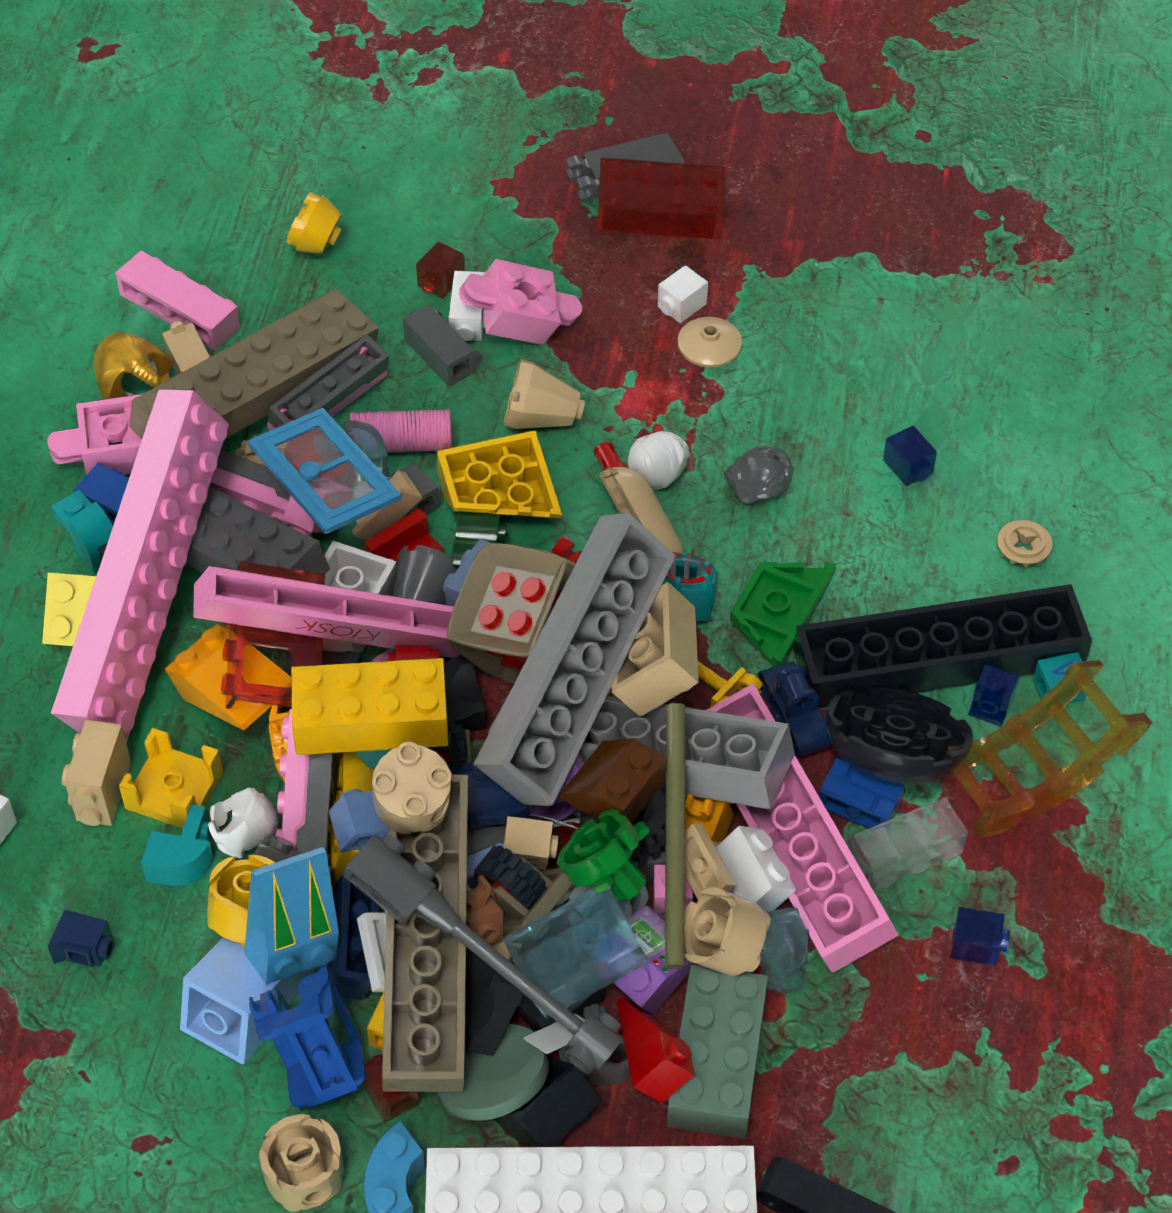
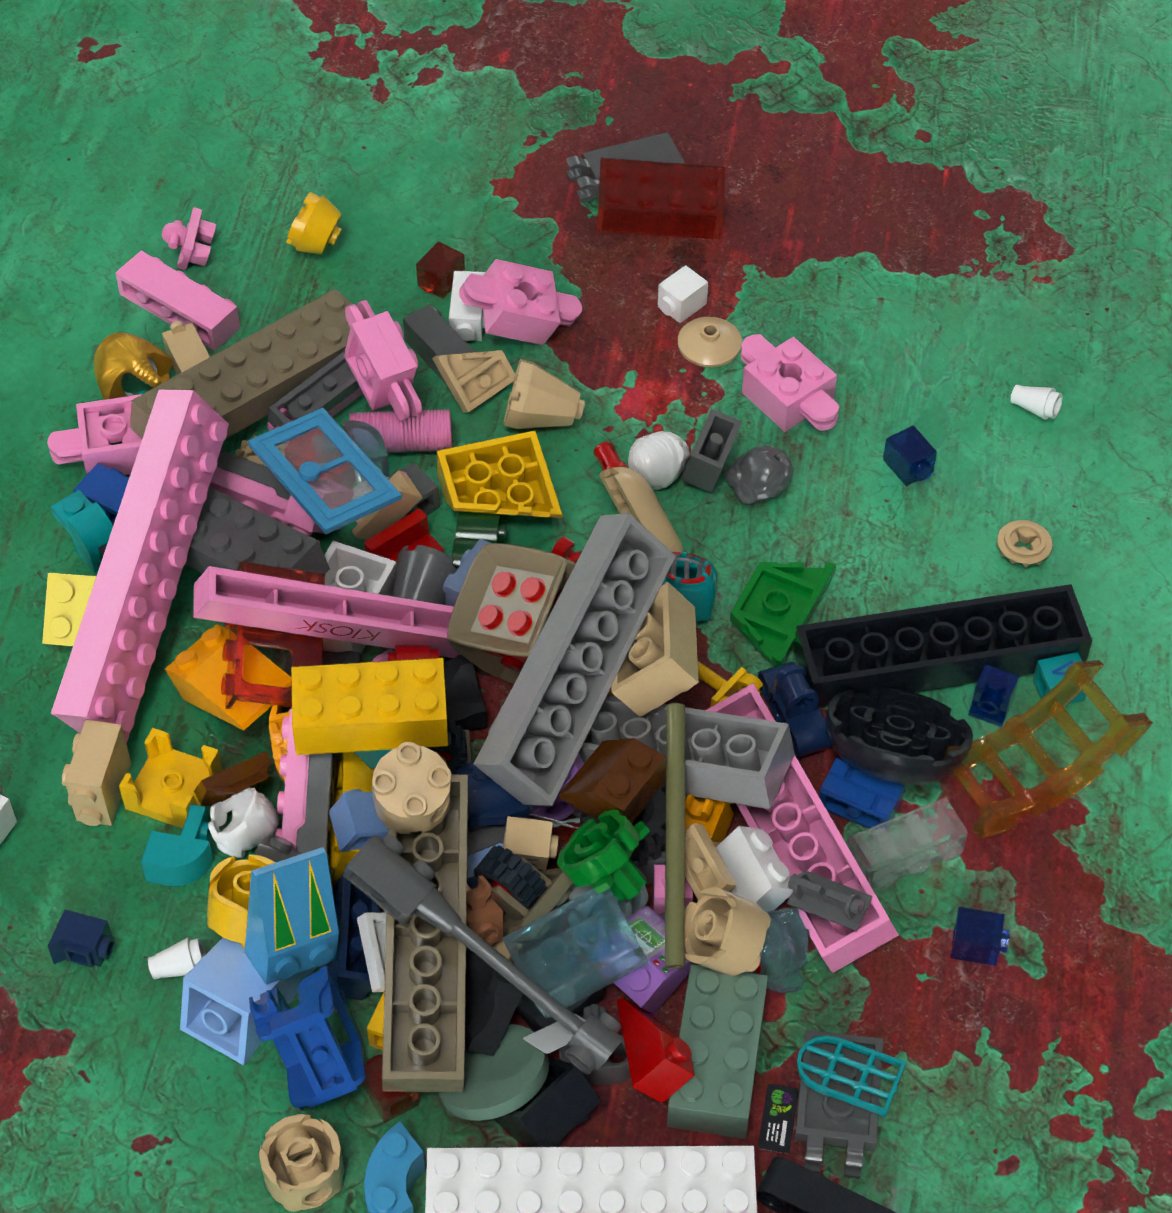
none -> white cone [148,937,206,980]
none -> bright pink hips [162,207,216,270]
none -> reddish brown slope [194,751,271,806]
none -> bright pink brick [344,300,422,421]
none -> tan wing [432,350,515,413]
none -> dark grey brick [681,409,742,493]
none -> bright pink brick [740,334,840,432]
none -> black sticker [758,1084,799,1154]
none -> dark grey hinge [787,870,873,932]
none -> dark grey tile [795,1029,883,1179]
none -> teal window [796,1035,906,1117]
none -> white cone [1011,384,1063,420]

